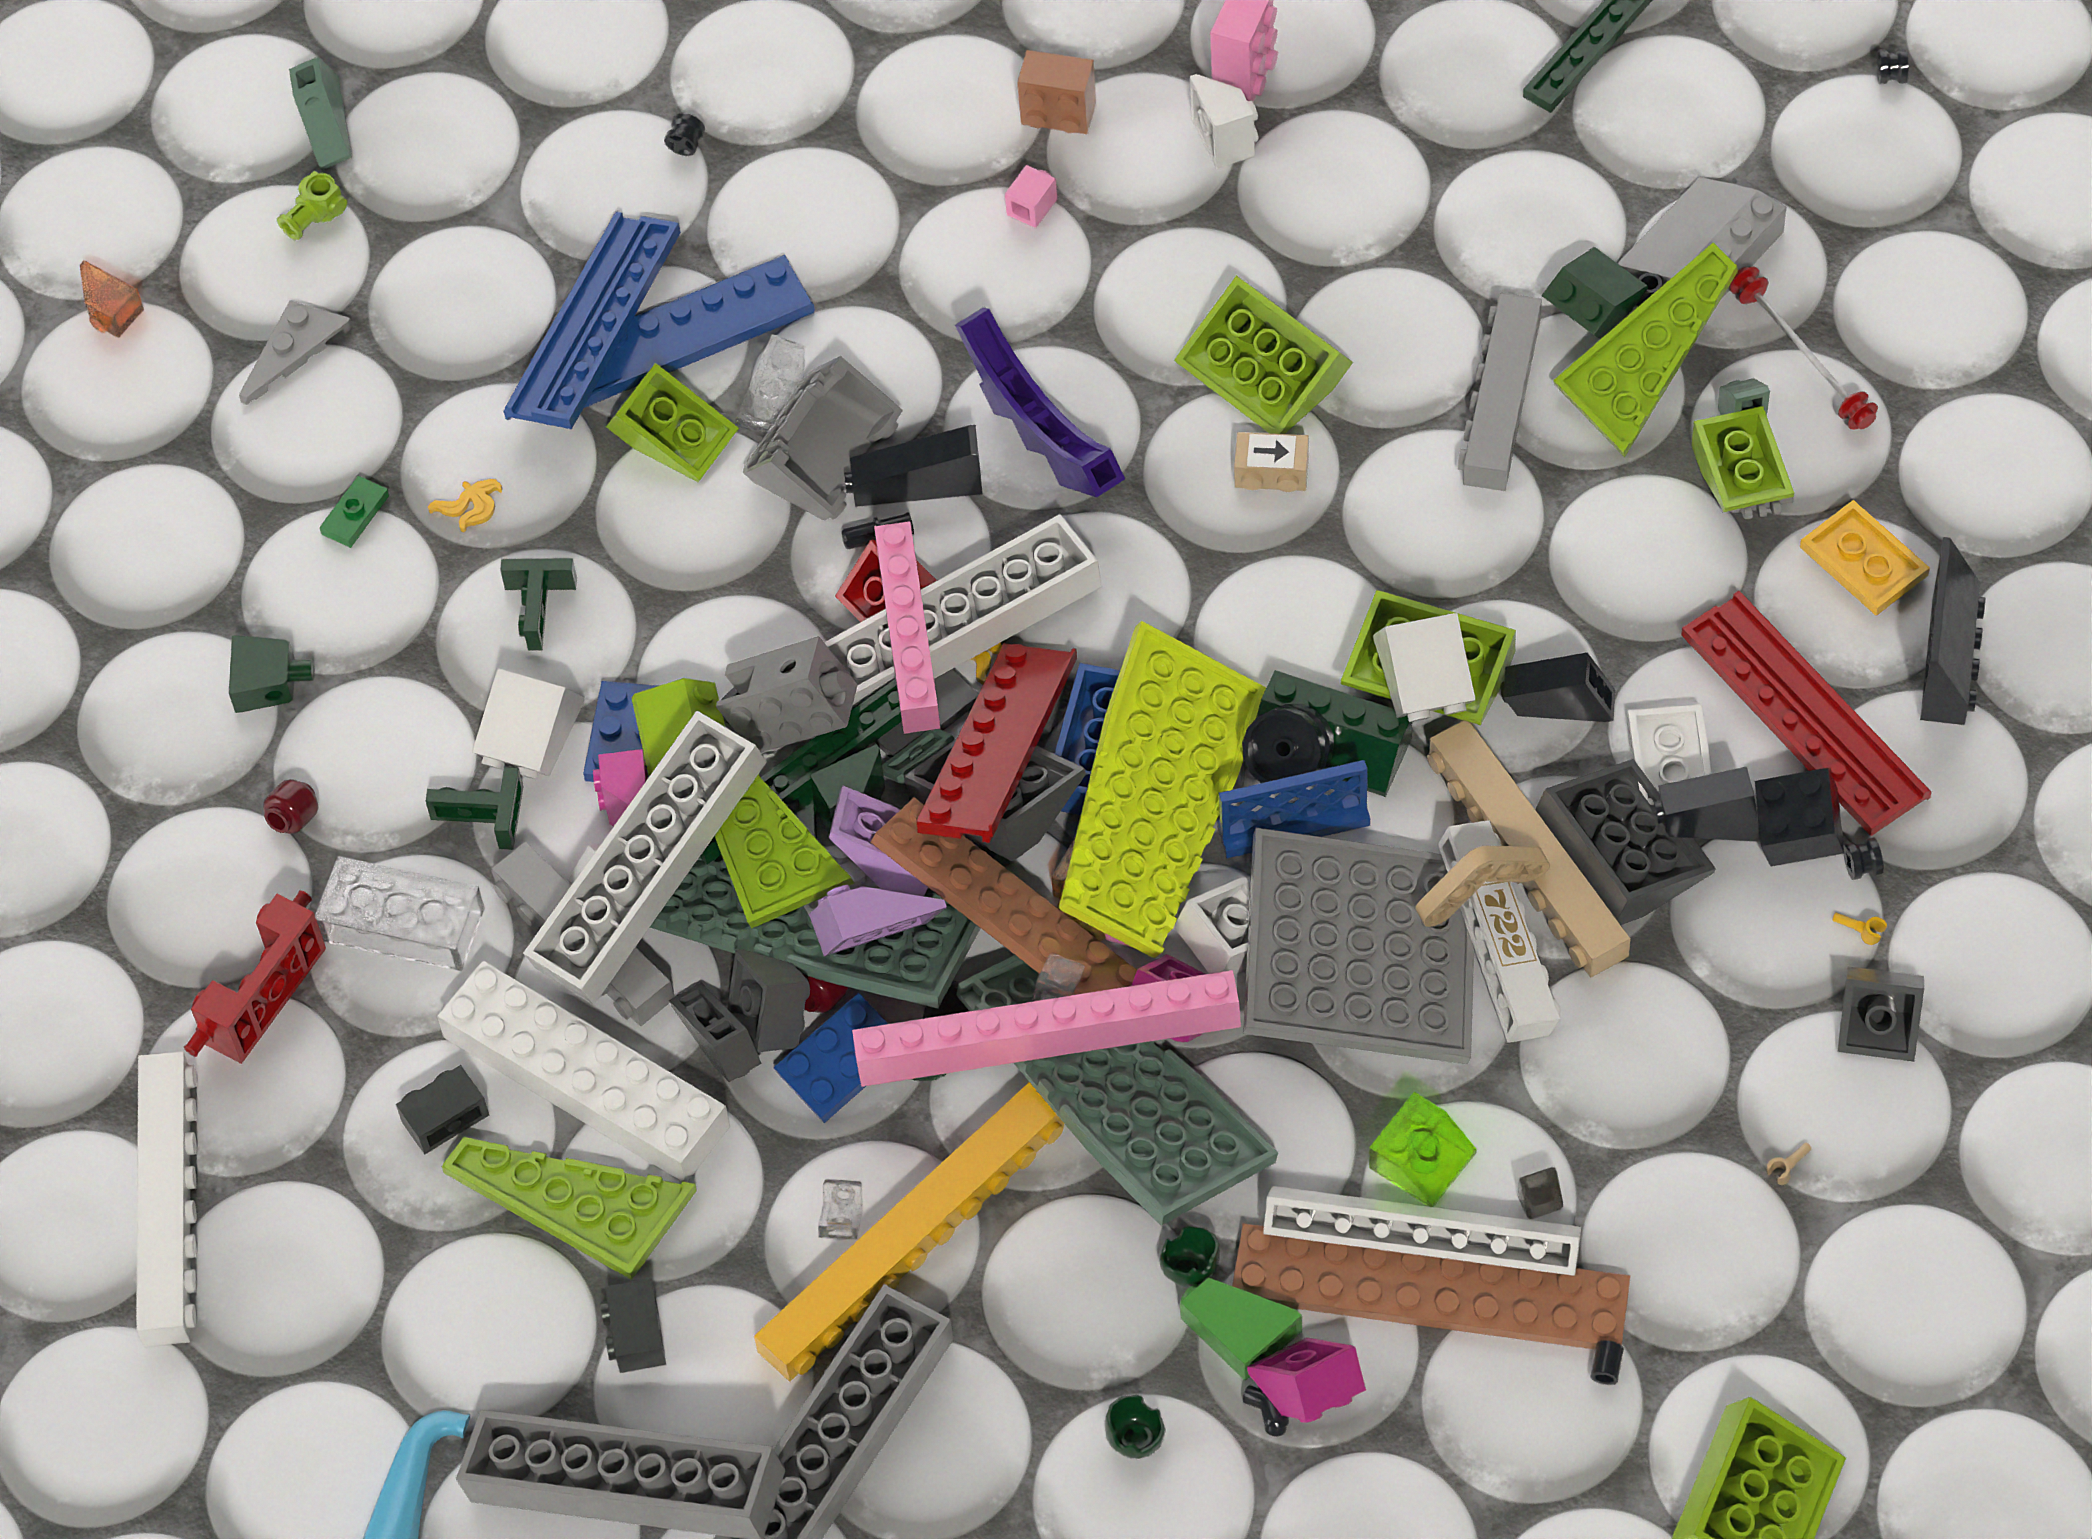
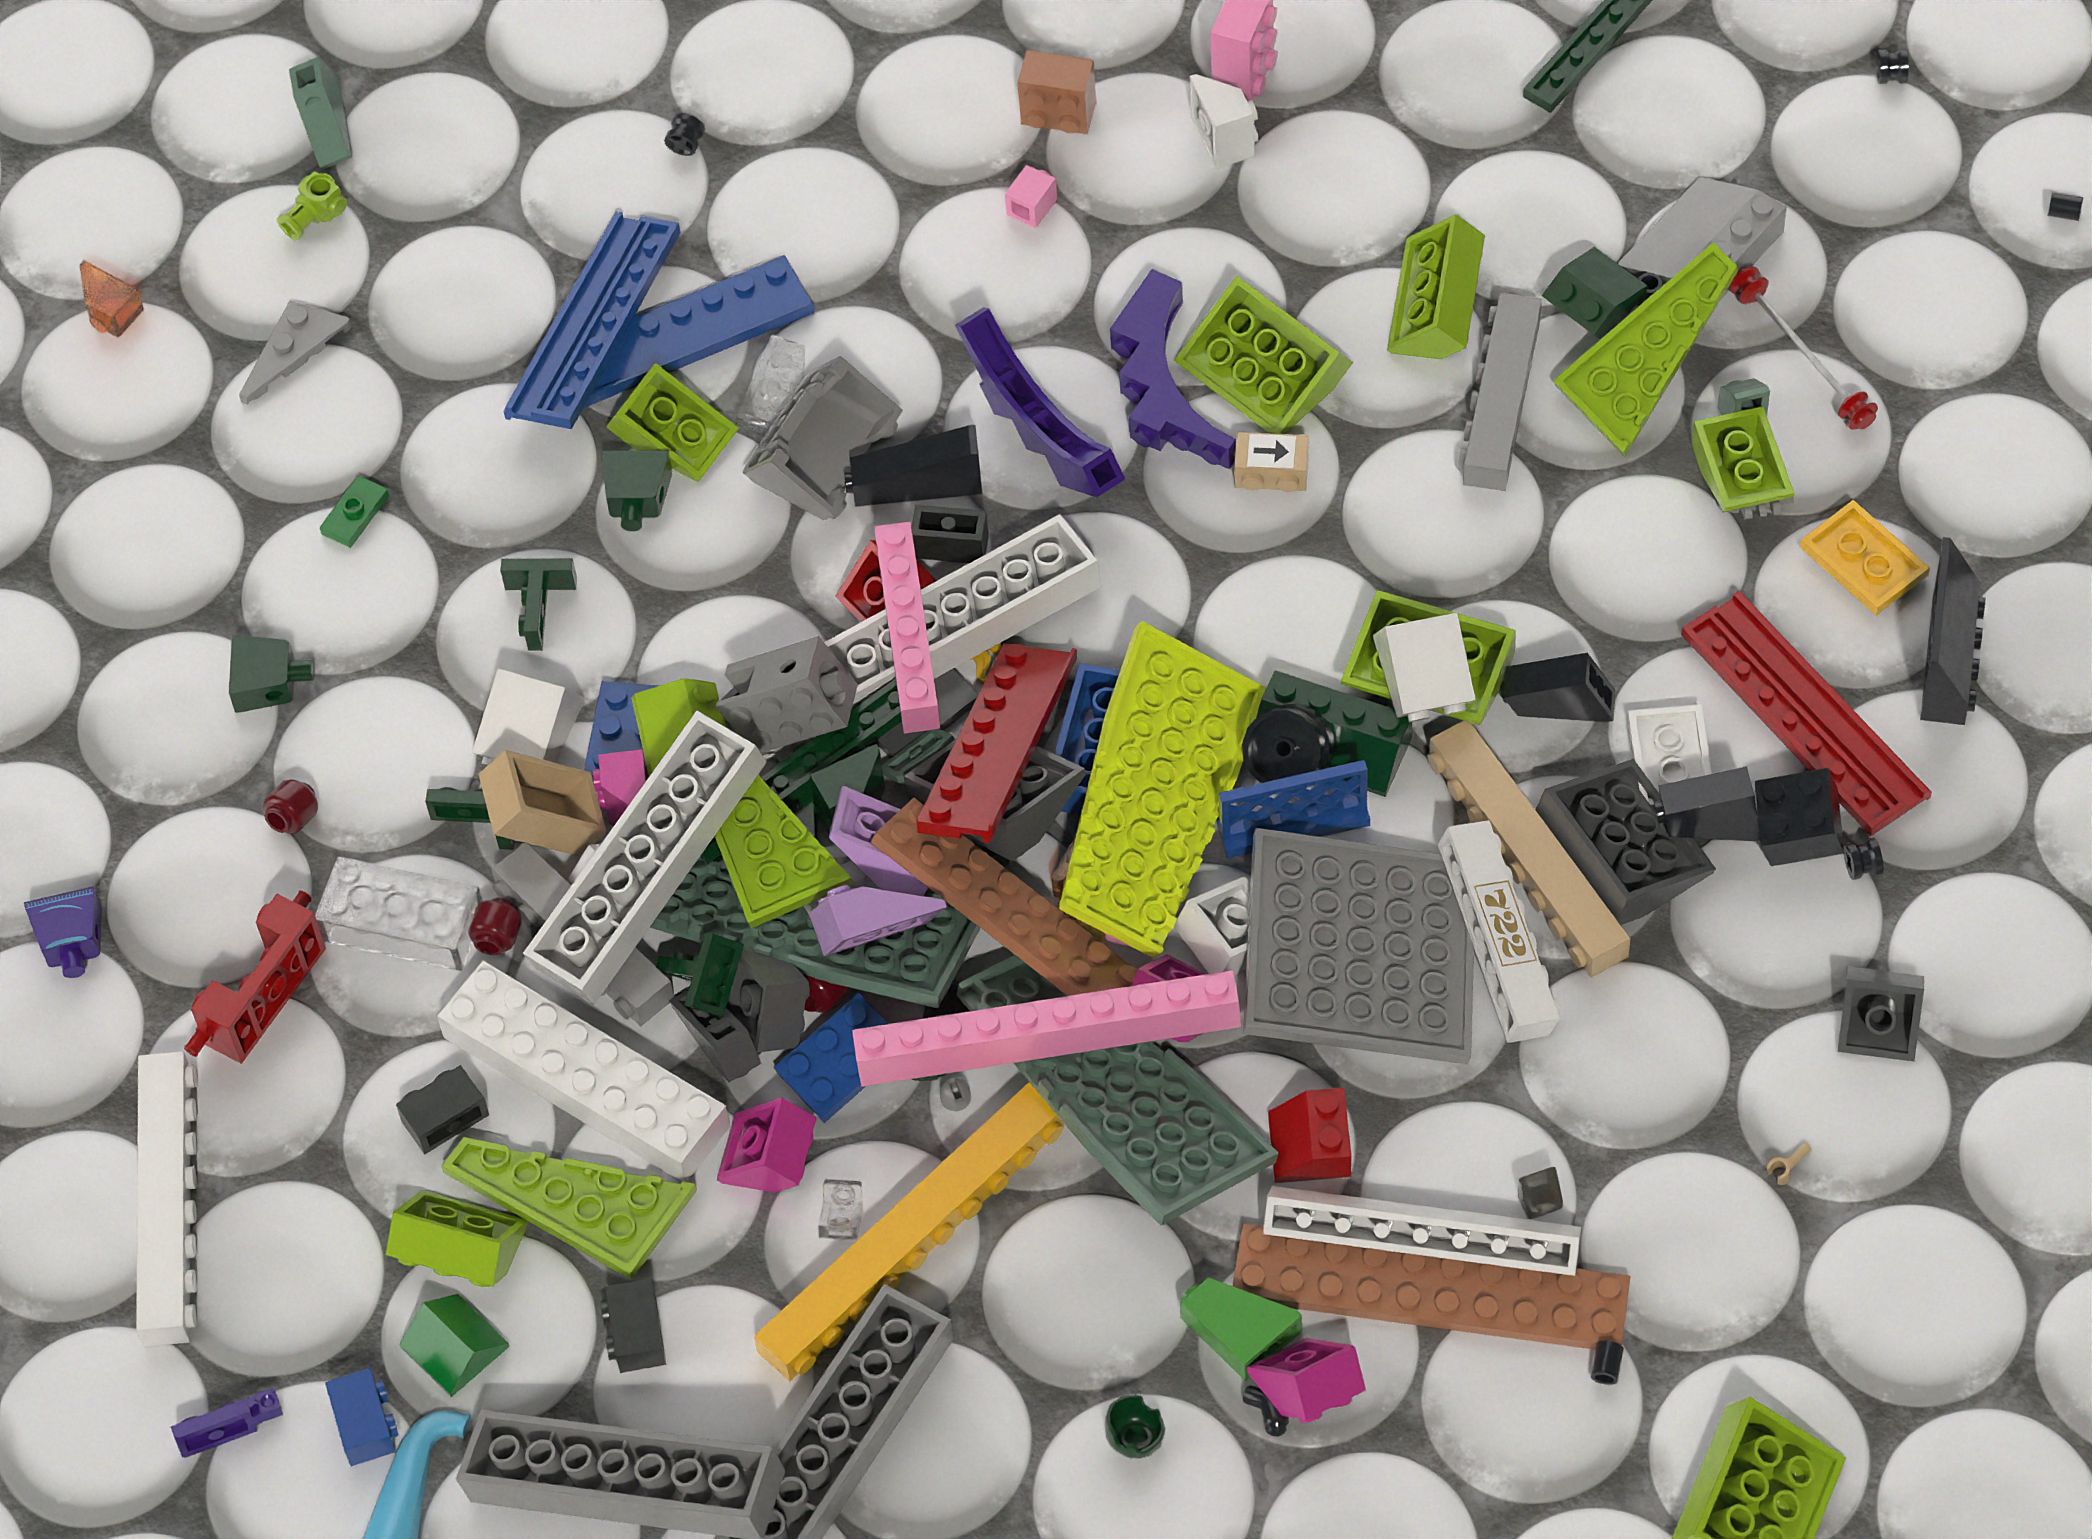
yellow piece [428,479,502,532] -> none
black axle [841,512,914,549] -> none
clear bracket [1032,953,1085,1002] -> none
dark green hair [1159,1226,1220,1287] -> none
clear neon green slope [1369,1091,1477,1207] -> none
tan beam [1415,846,1550,927] -> none
yellow hand [1833,912,1887,945] -> none
none -> dark purple torso [24,886,102,978]
none -> dark purple hinge [171,1388,283,1458]
none -> blue brick [325,1368,399,1466]
none -> lime slope [386,1190,528,1287]
none -> green slope [399,1294,510,1397]
none -> dark red head [468,897,522,956]
none -> tan piece [478,750,607,856]
none -> dark green torso [601,451,673,532]
none -> dark green bracket [656,932,744,1017]
none -> dark pink slope [717,1097,817,1193]
none -> pearl dark grey brick [911,505,989,563]
none -> light grey hinge [940,1077,971,1111]
none -> dark purple arch [1110,269,1236,469]
none -> red slope [1268,1088,1352,1183]
none -> lime slope [1387,214,1485,359]
none -> black hinge [2048,192,2083,221]

